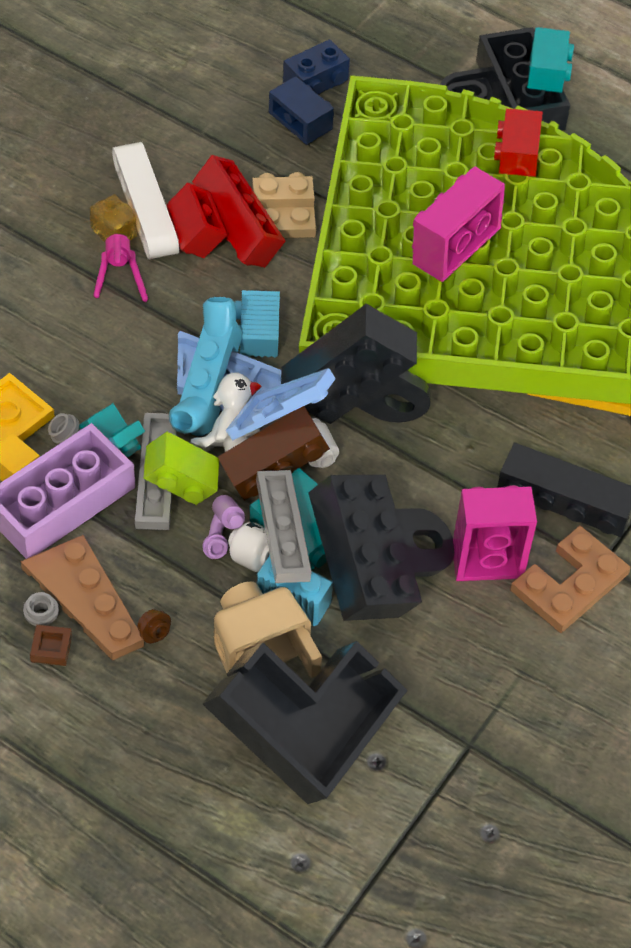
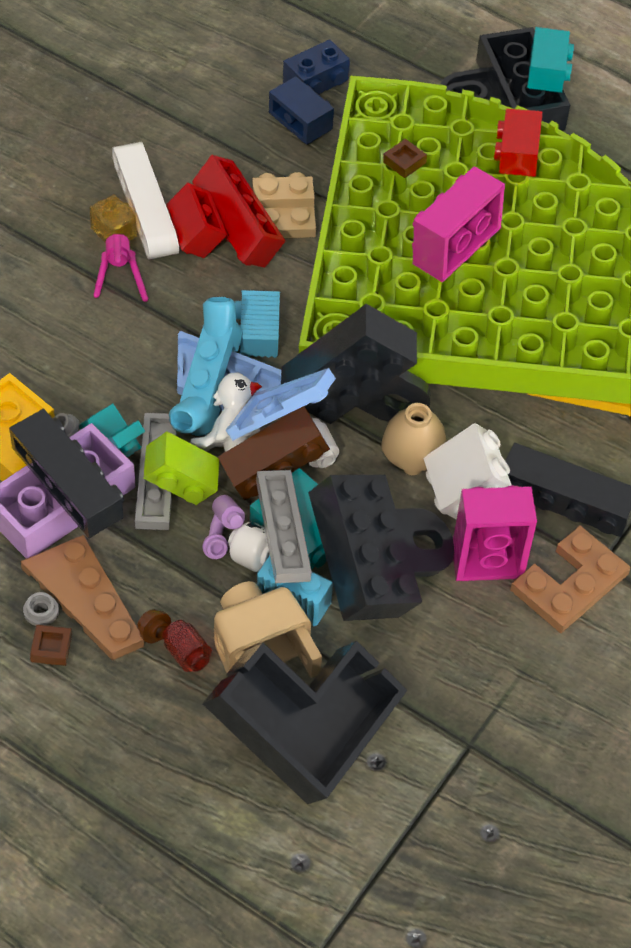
none -> black brick [9,408,124,538]
none -> clear red brick [162,620,212,672]
none -> tan piece [381,403,447,475]
none -> reddish brown plate [383,139,427,178]
none -> white brick [423,423,512,519]

